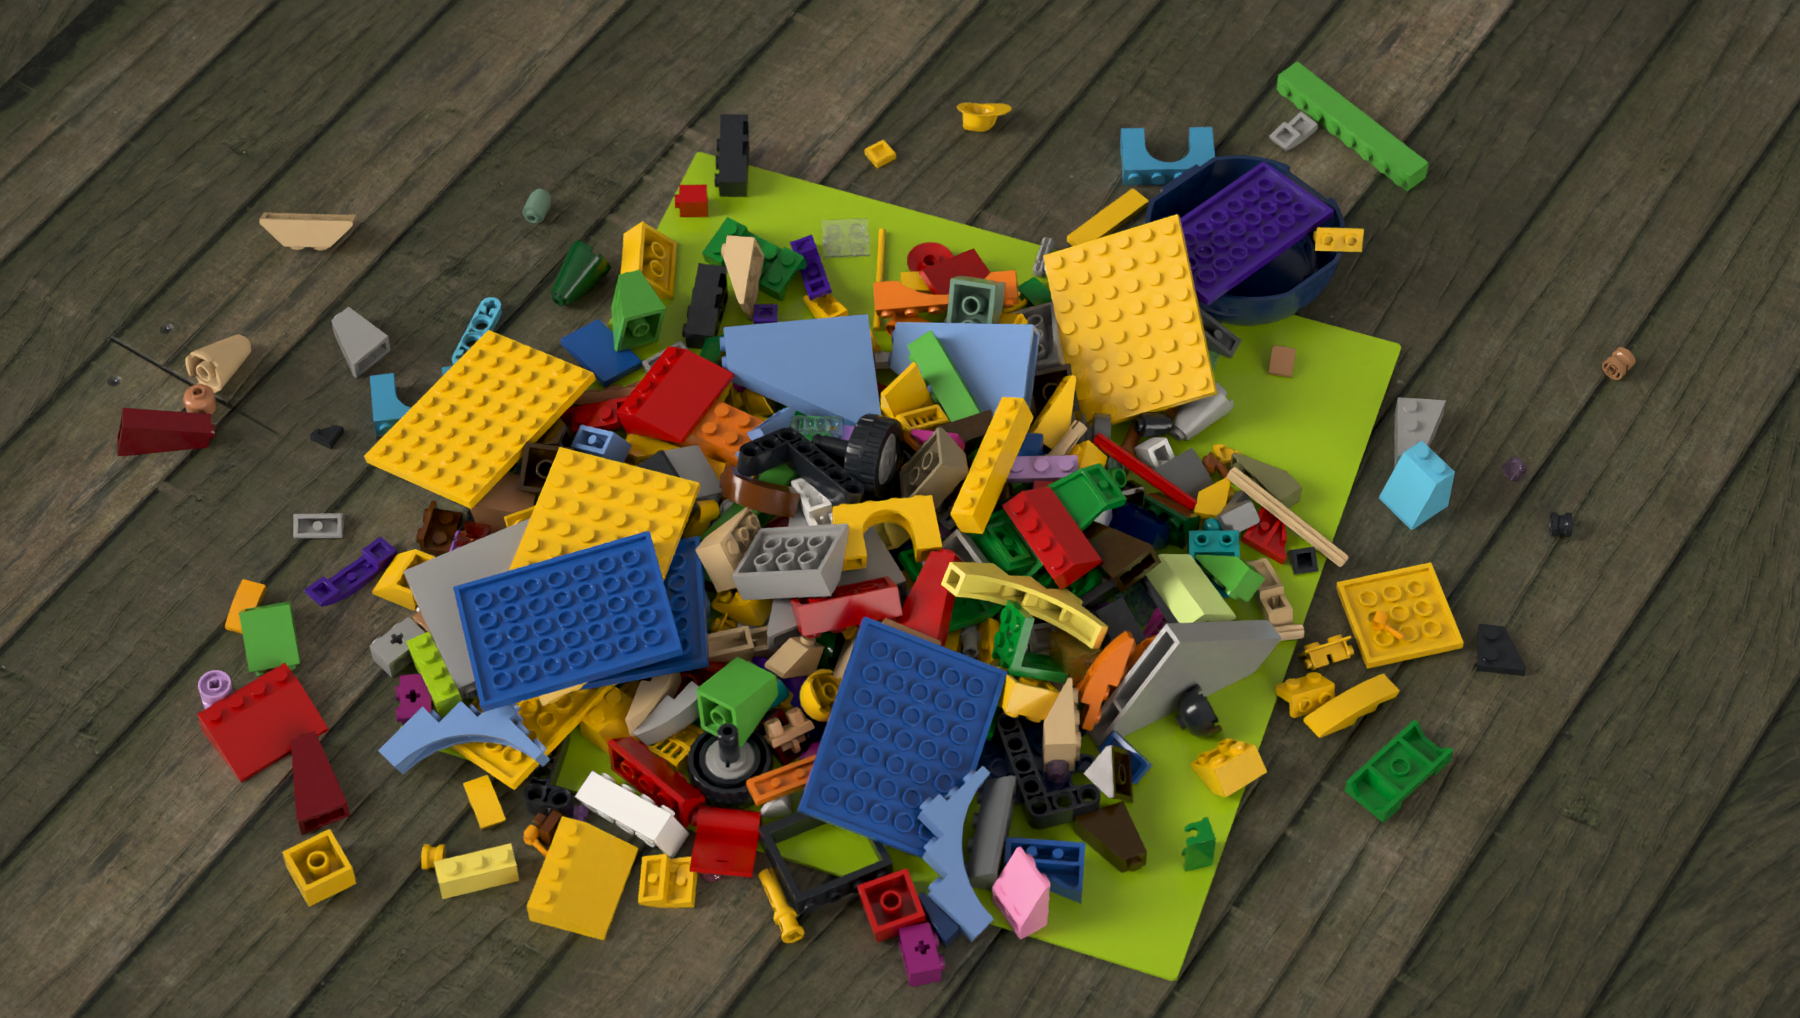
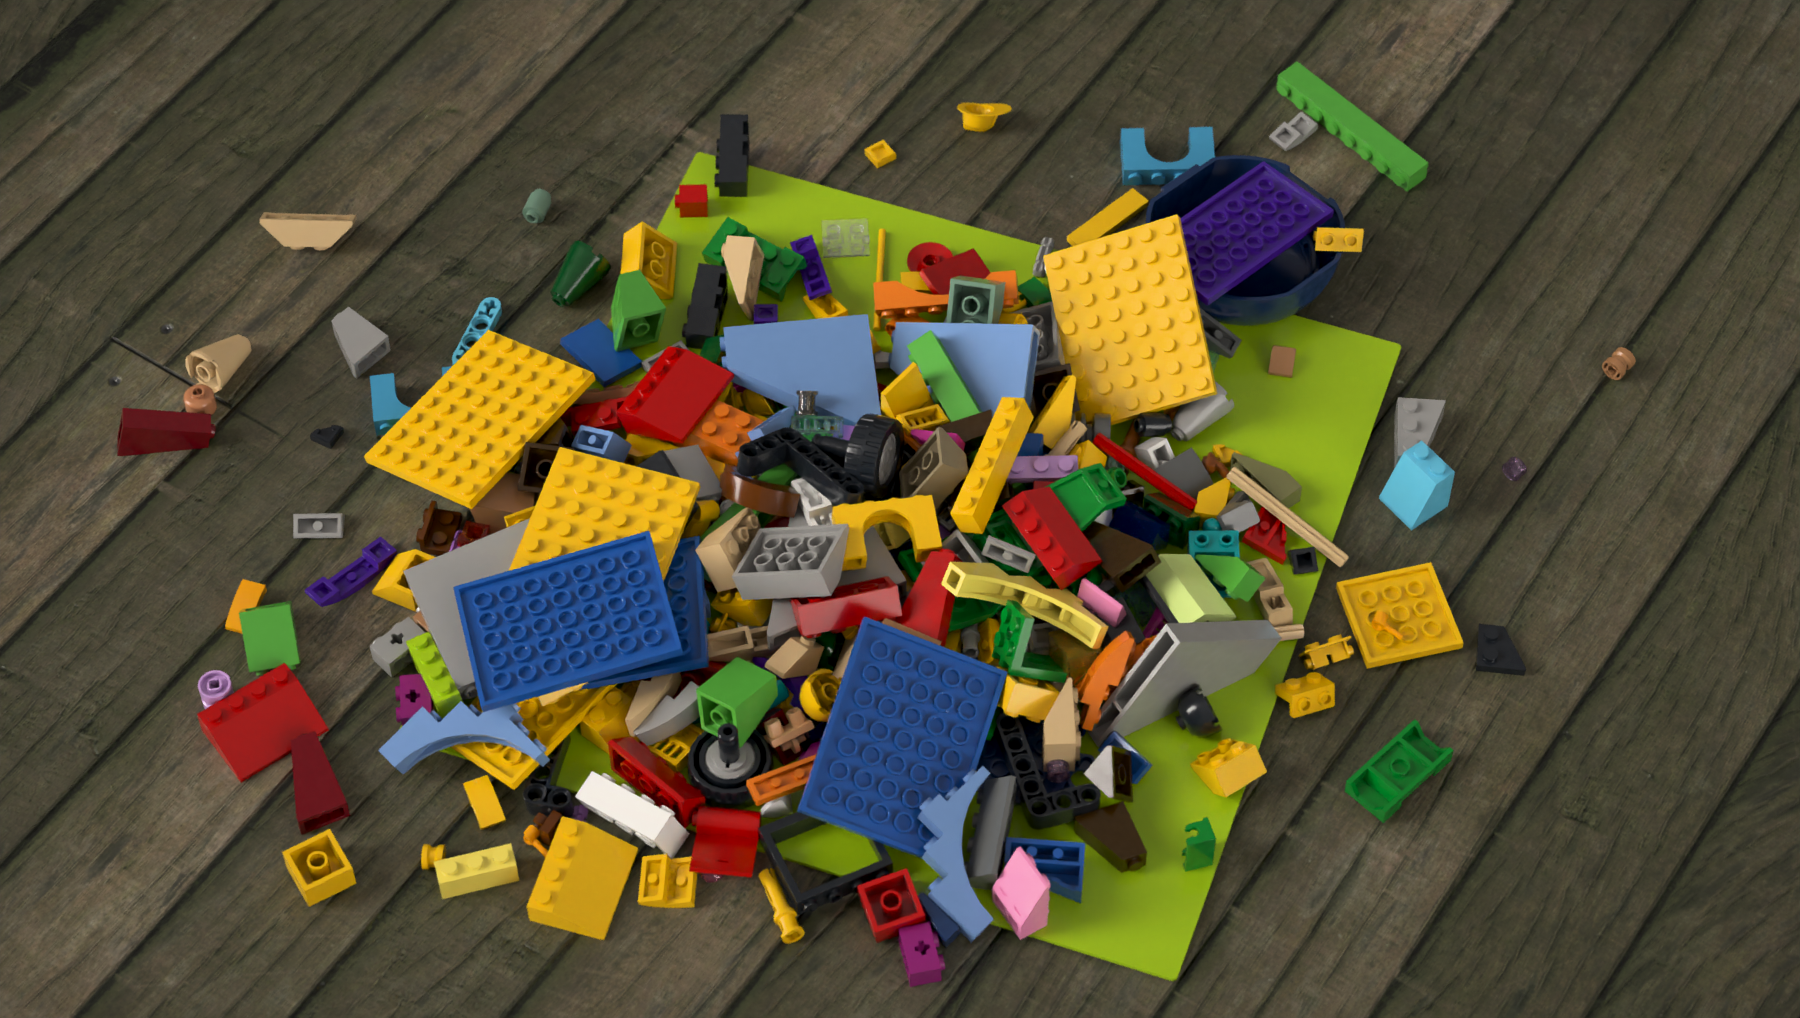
yellow slope [1303,673,1400,738] -> none
black wheel [1549,512,1573,537] -> none
none -> clear smoke bush [796,390,818,416]
none -> light grey slope [981,536,1036,573]
none -> bright pink slope [1077,578,1127,627]

